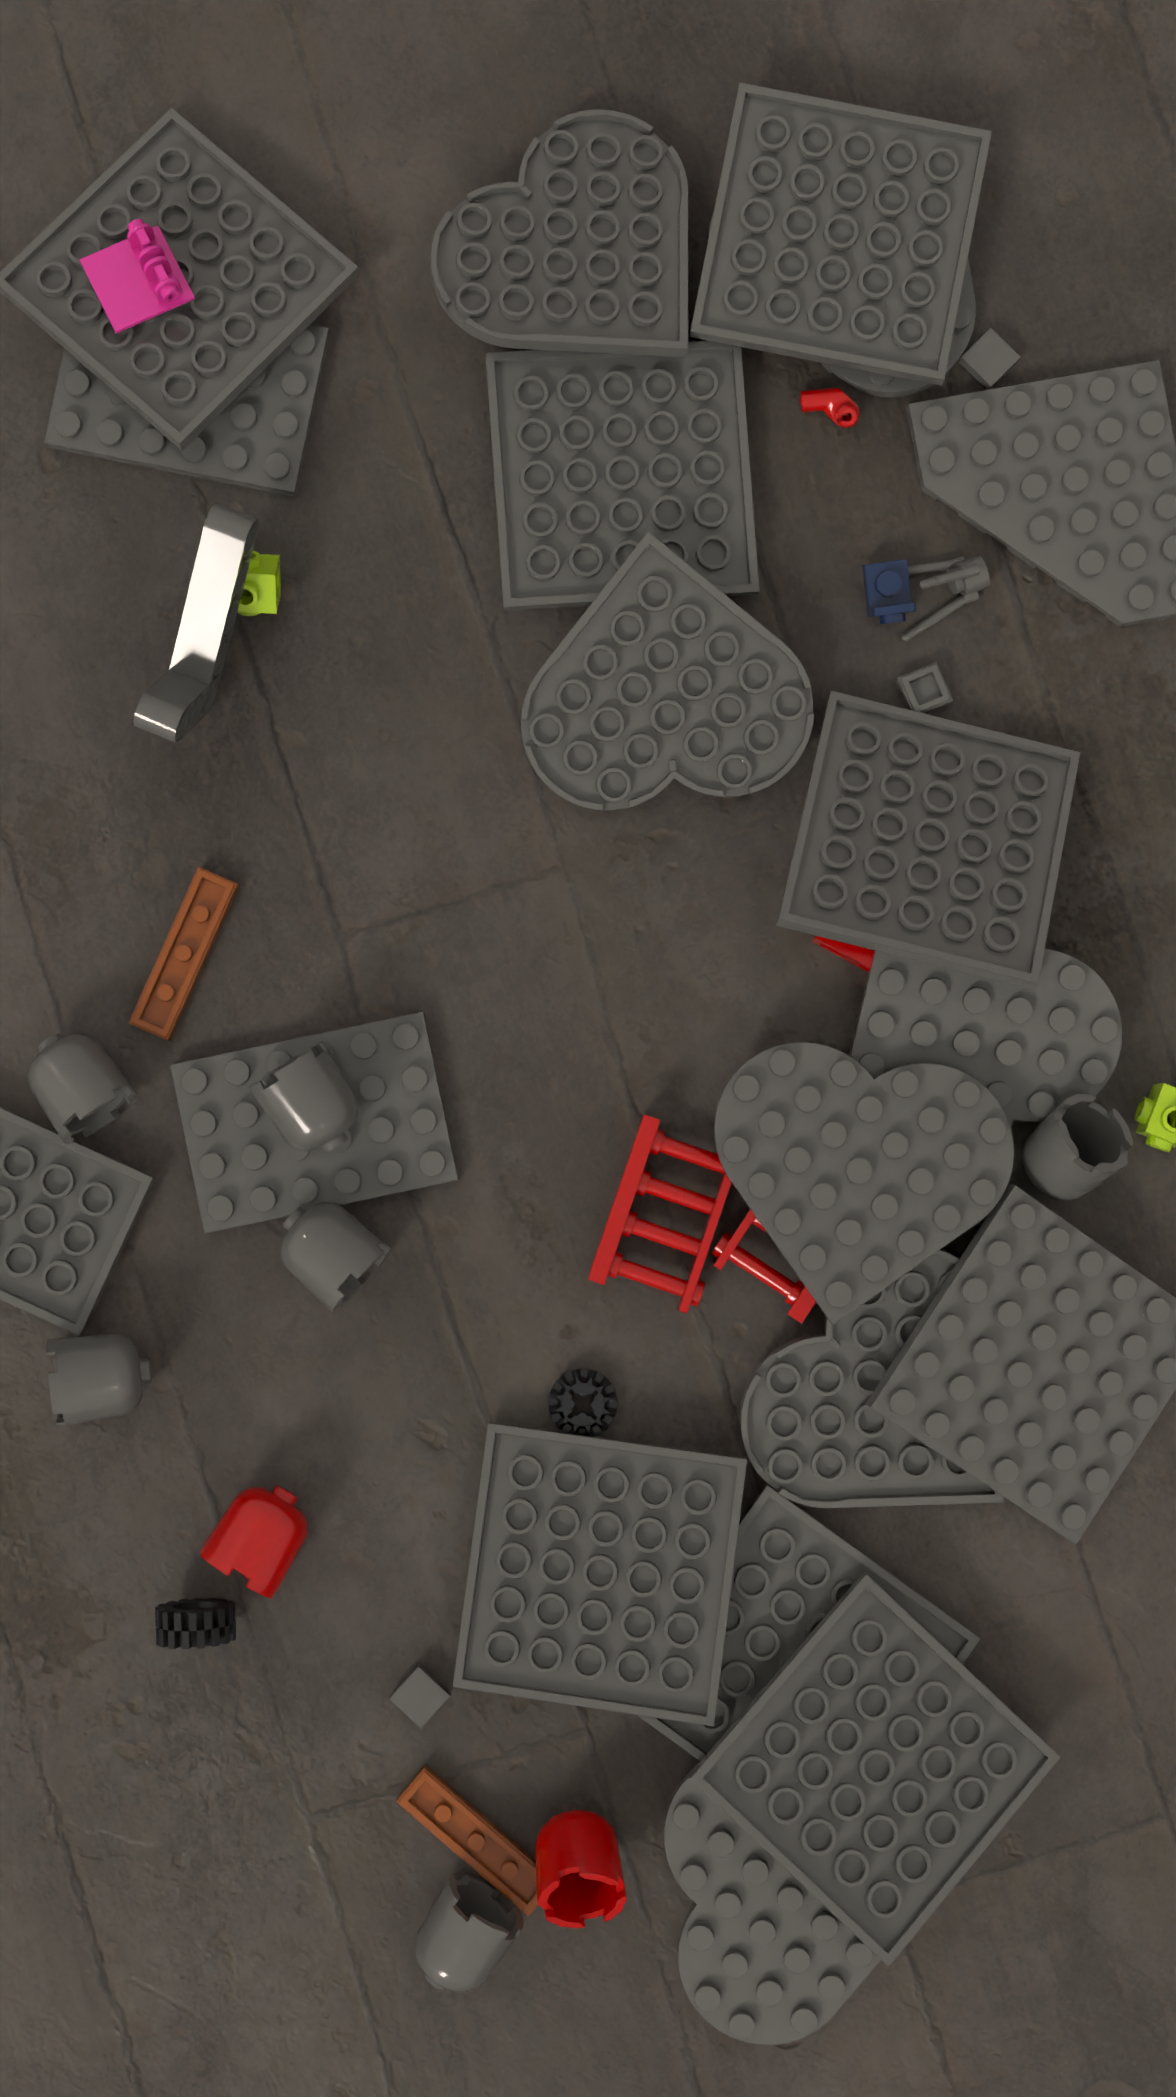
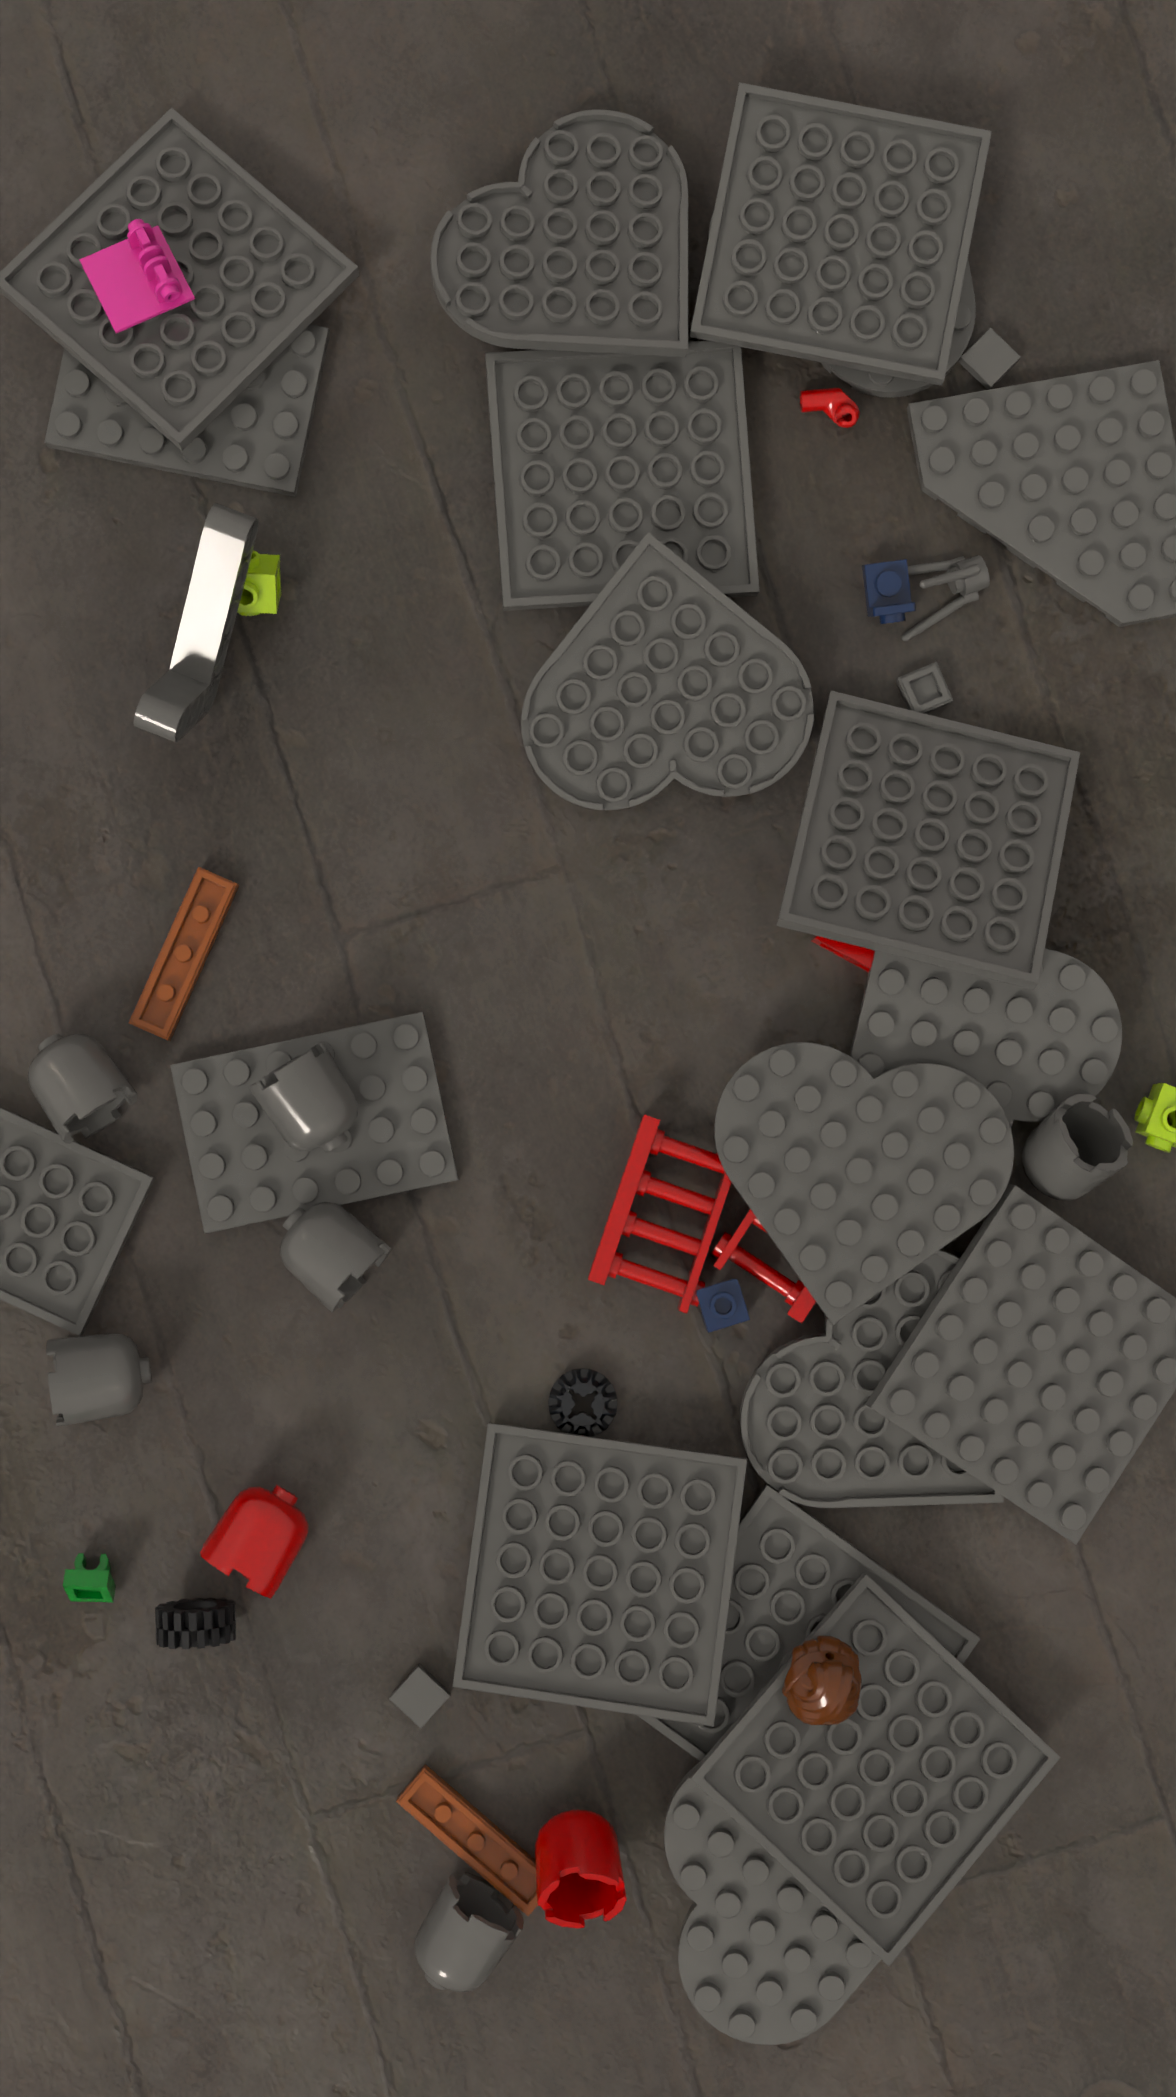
none -> green tile [63,1553,116,1603]
none -> dark blue bracket [696,1278,750,1333]
none -> reddish brown hair [782,1636,862,1725]

